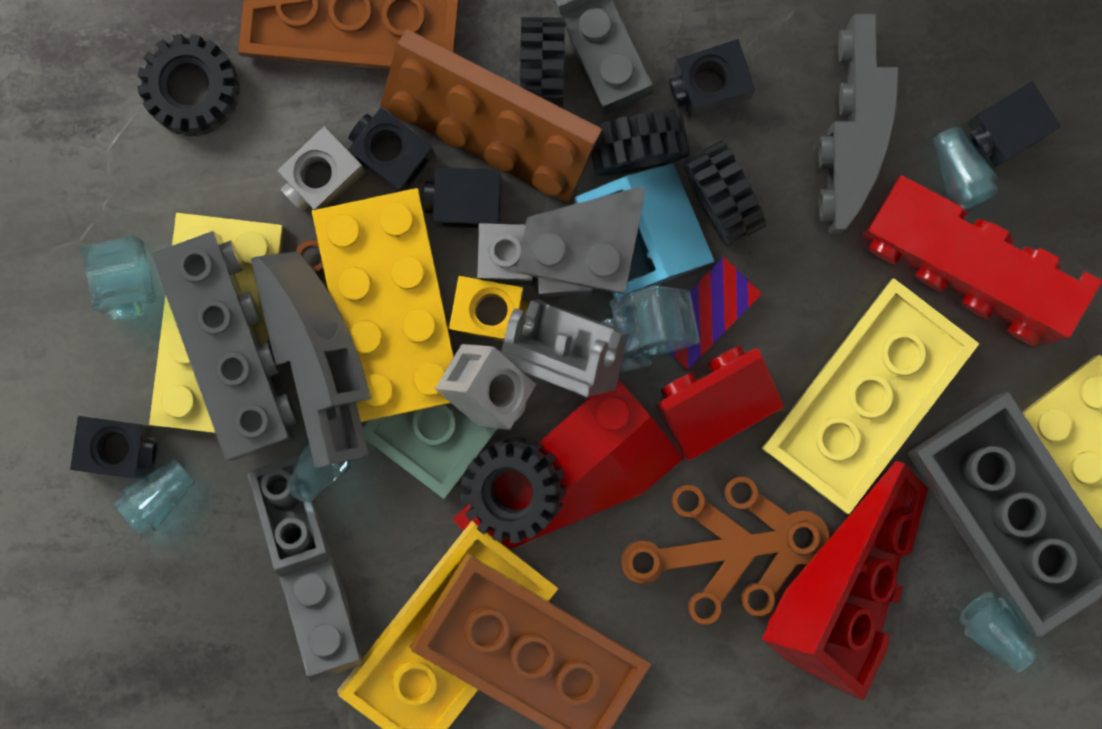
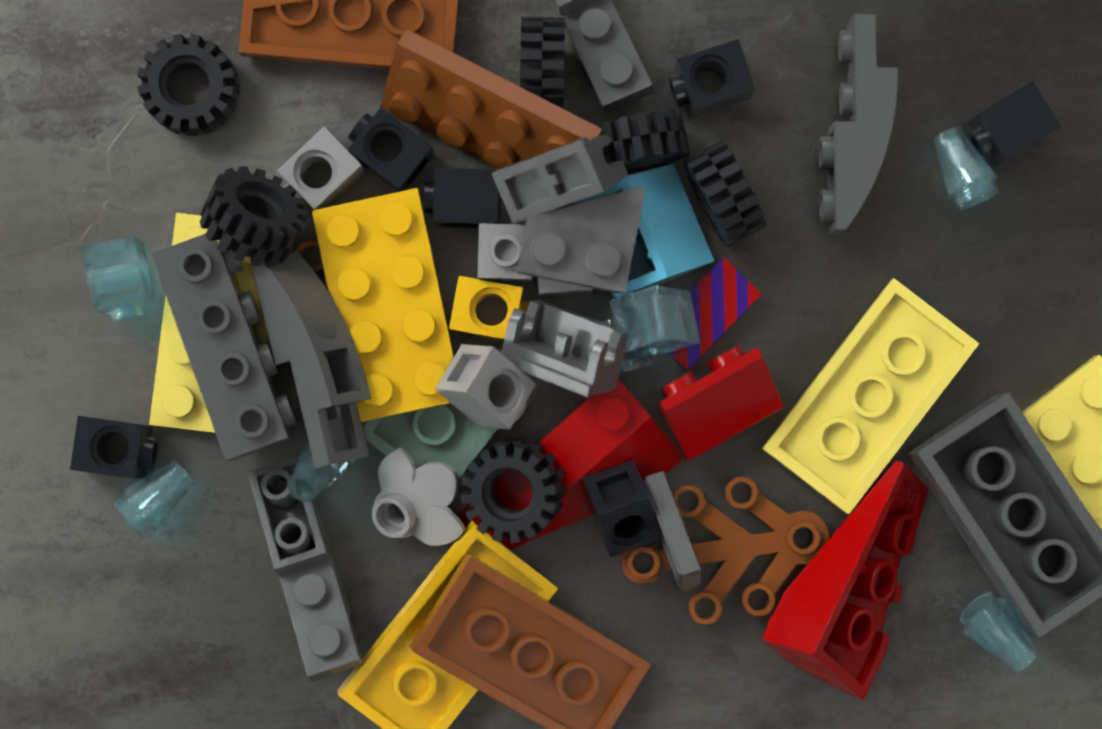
red wedge [861,175,1102,347] -> none
none -> black tyre [200,166,308,267]
none -> light grey plate [372,448,465,546]
none -> dark grey hinge [491,134,628,224]
none -> black brick [582,460,661,557]
none -> dark grey tile [644,471,701,592]

